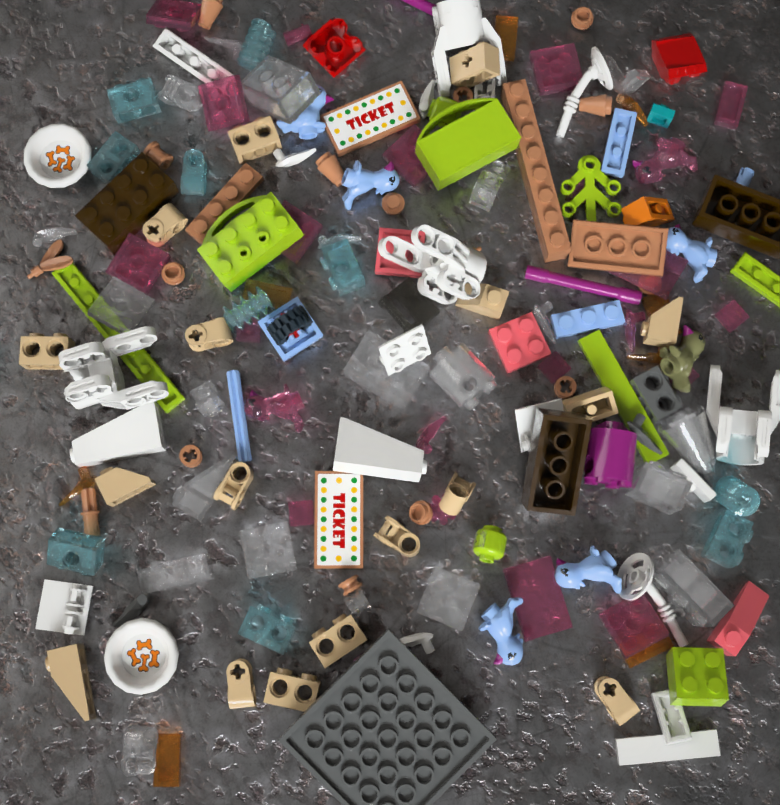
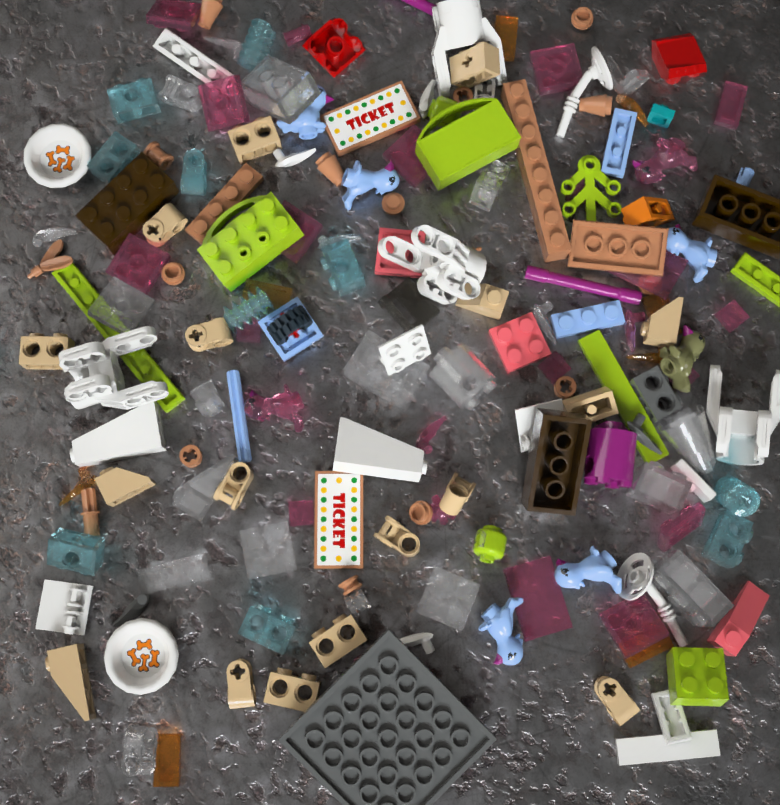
none -> clear pink plate [657,501,706,553]

